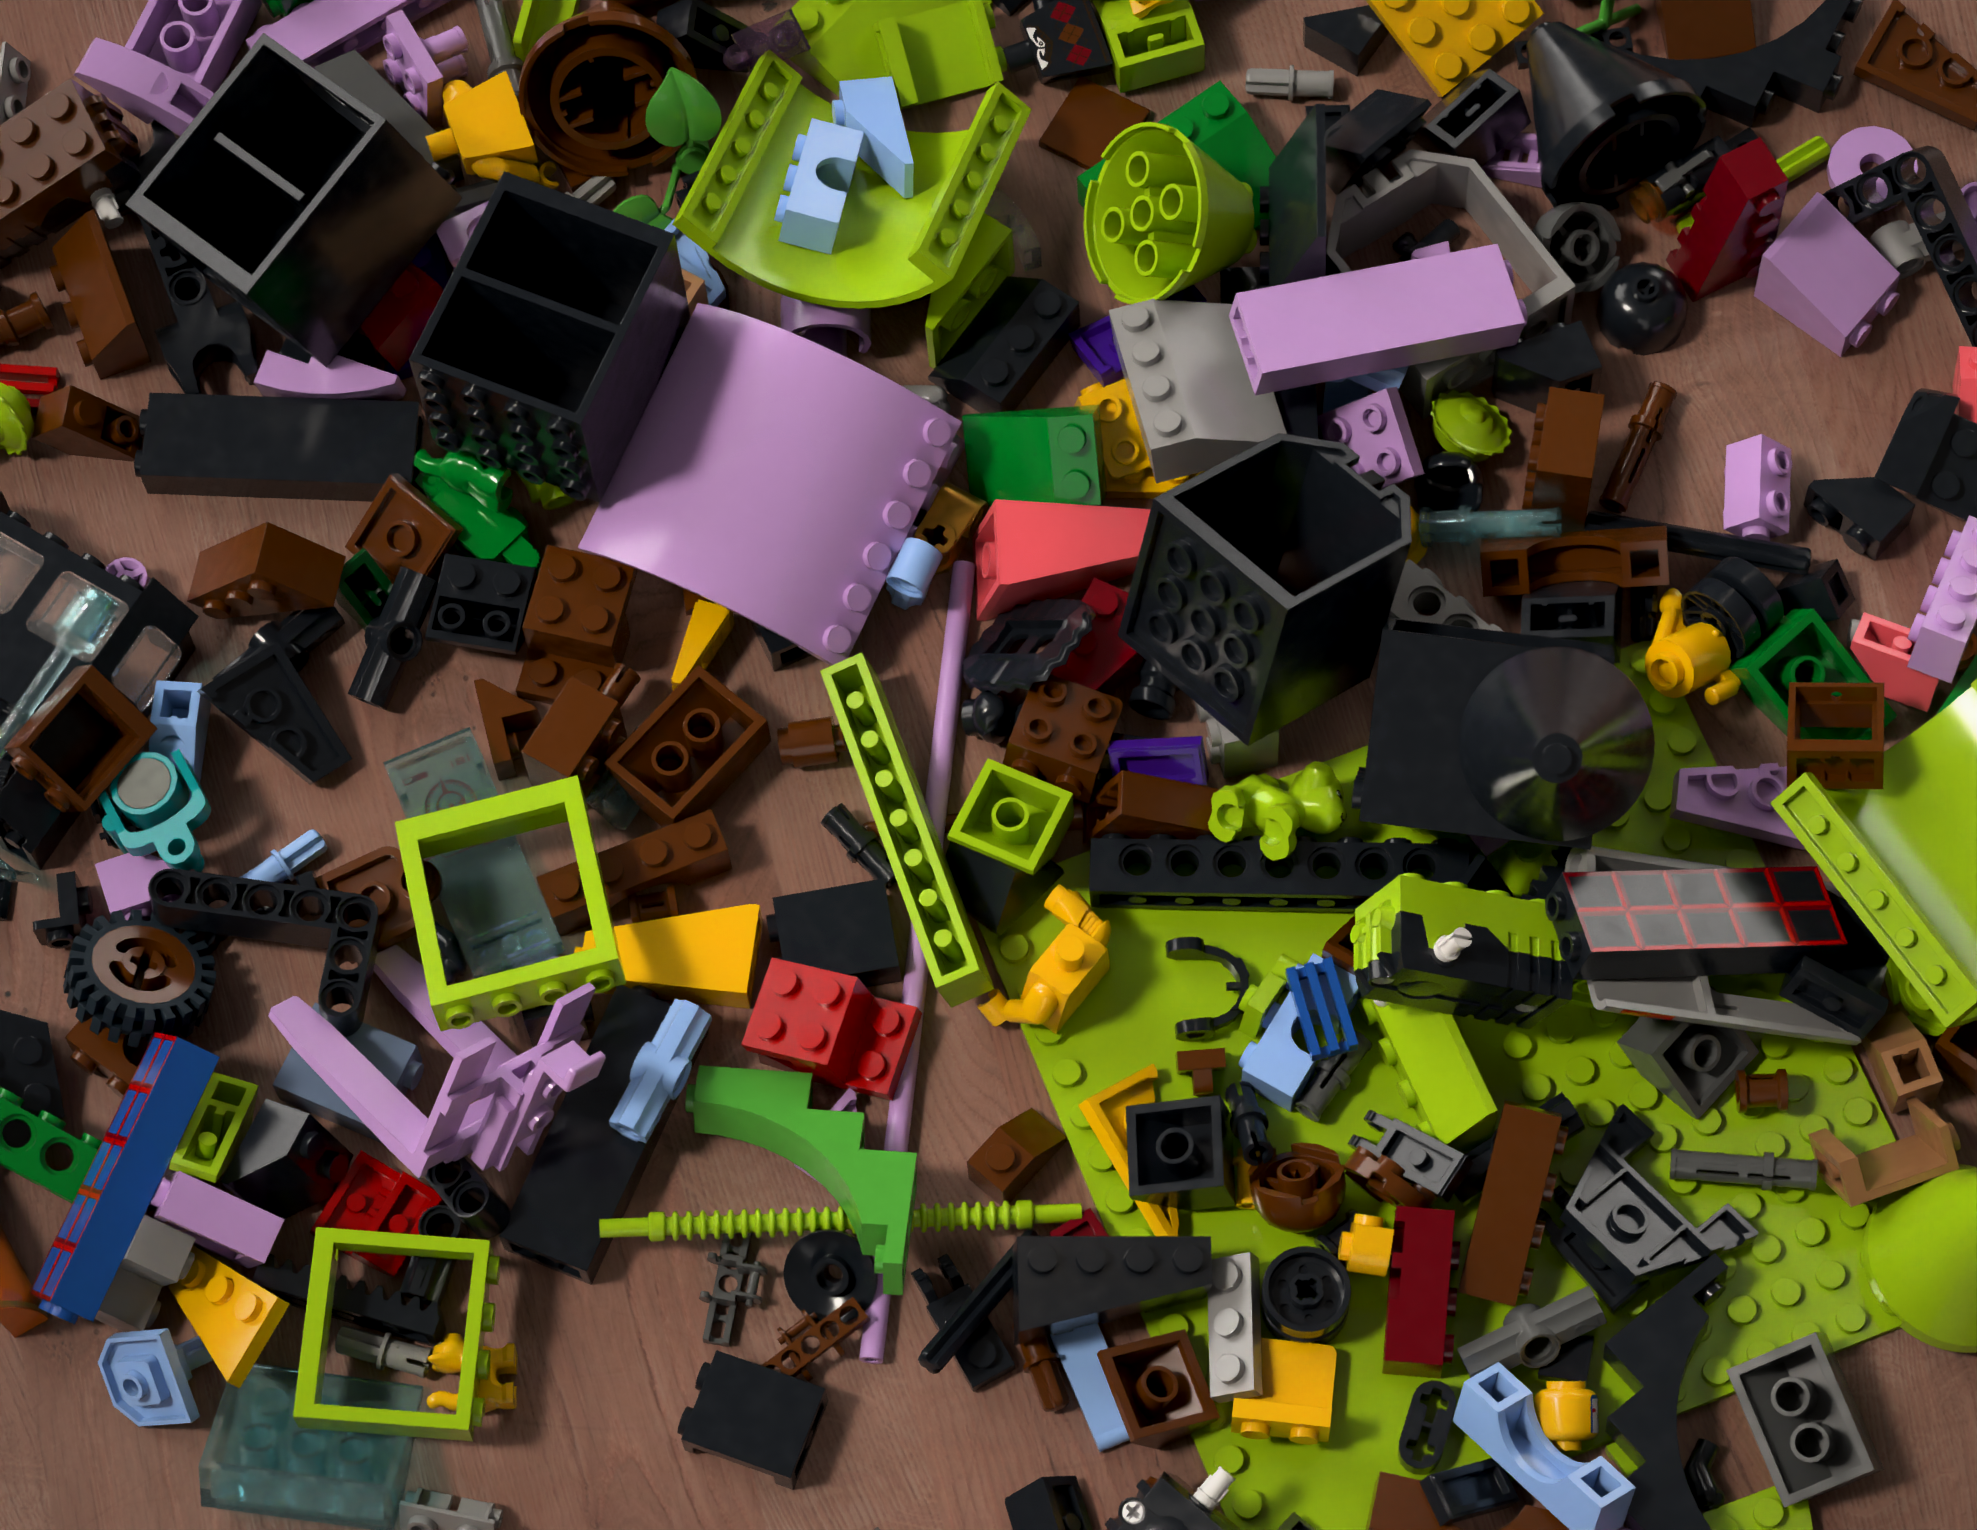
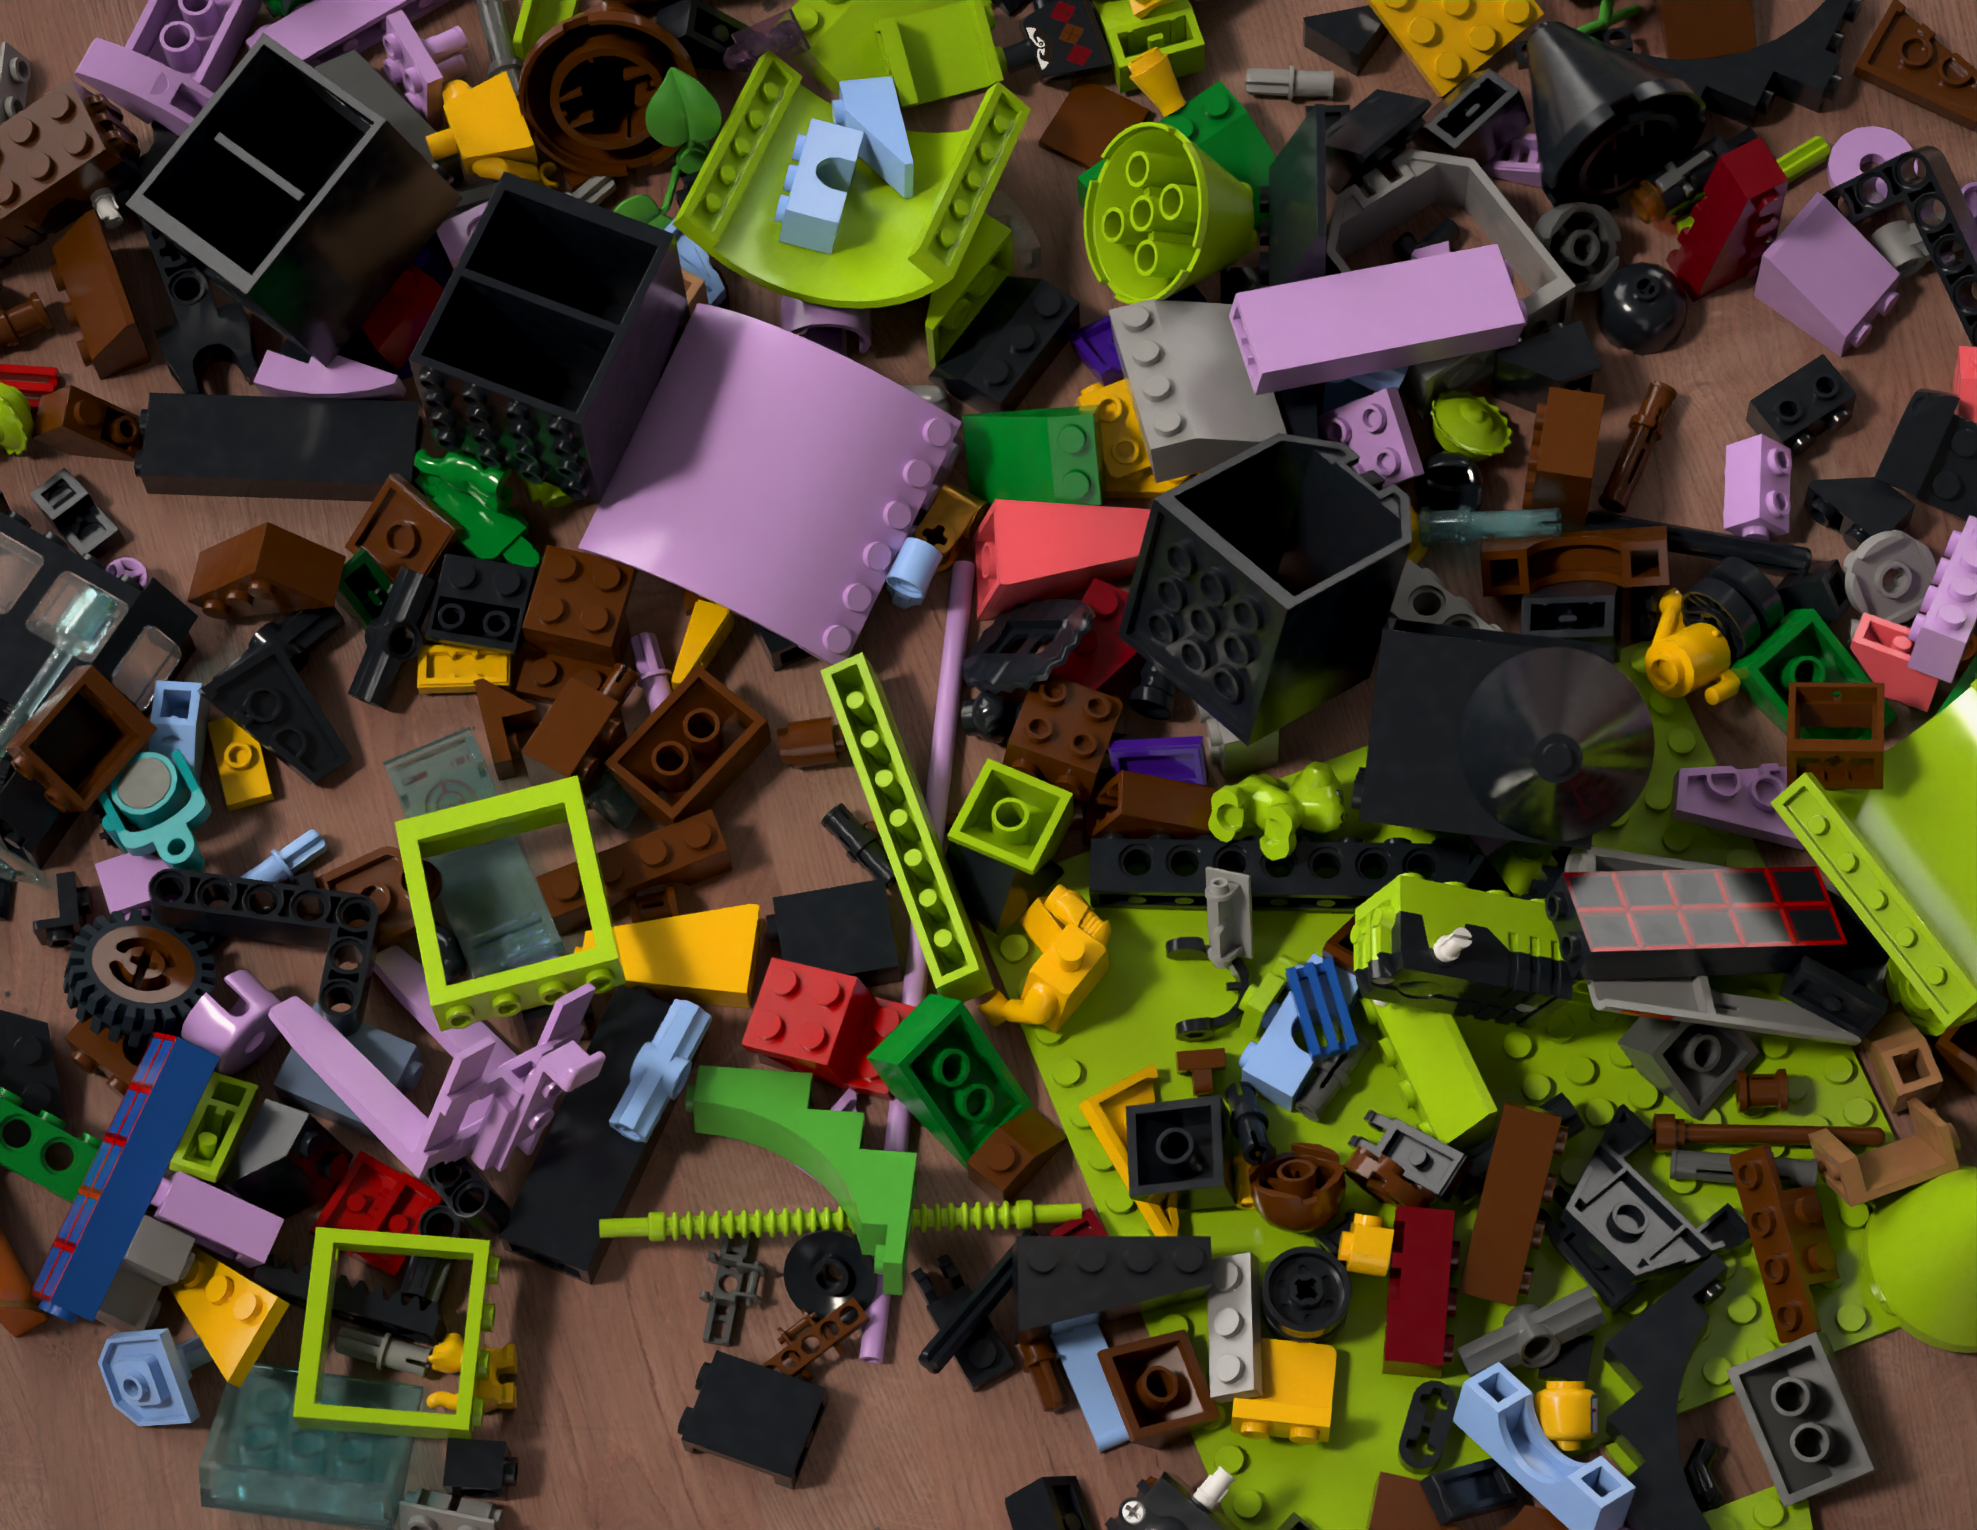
none -> black slope [29,467,125,559]
none -> lavender piece [181,970,281,1076]
none -> yellow plate [207,717,274,811]
none -> yellow plate [417,644,512,694]
none -> black brick [443,1438,518,1501]
none -> lavender axle [630,632,672,714]
none -> green slope [867,993,1034,1169]
none -> yellow slope [1019,896,1066,954]
none -> yellow cone [1127,47,1186,117]
none -> light grey hinge [1205,866,1254,969]
none -> reddish brown piece [1652,1113,1885,1152]
none -> reddish brown bracket [1729,1144,1840,1344]
none -> black brick [1746,354,1857,456]
none -> light grey plate [1843,530,1937,624]

